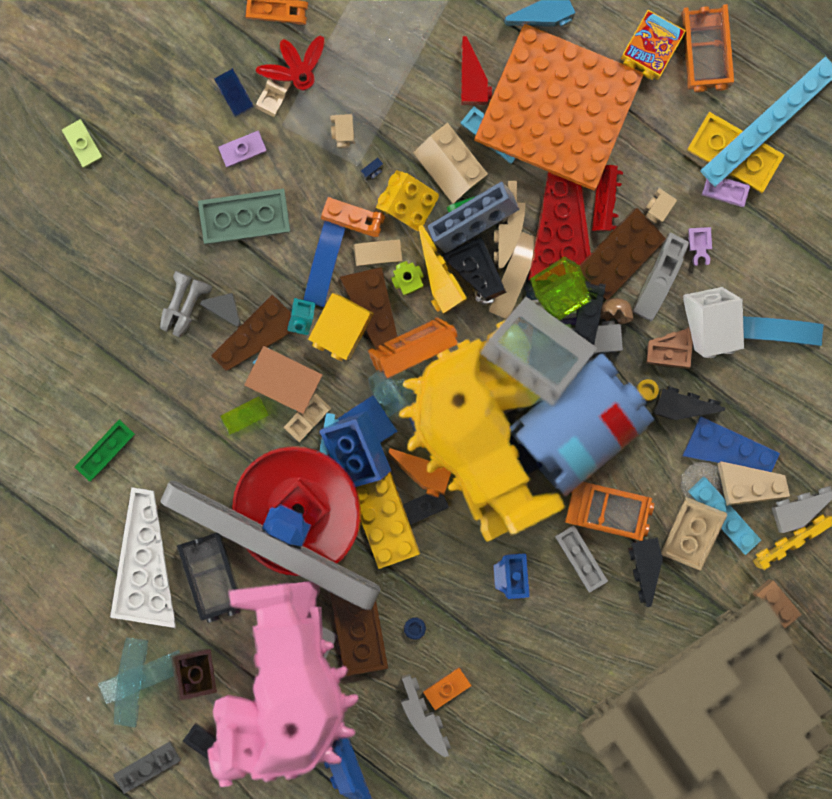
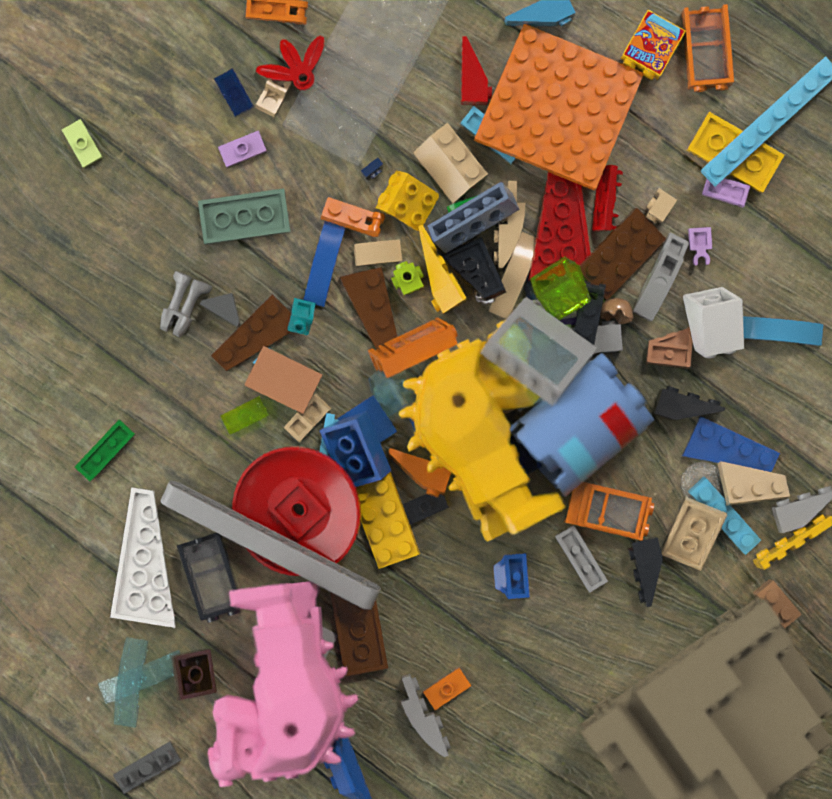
black plate [183,723,217,760] -> none
blue slope [262,505,311,546] -> none
yellow brick [308,293,374,361] -> none
tan brick [330,114,354,148] -> none
dark blue tile [404,617,426,640] -> none
yellow tile [636,379,659,401] -> none

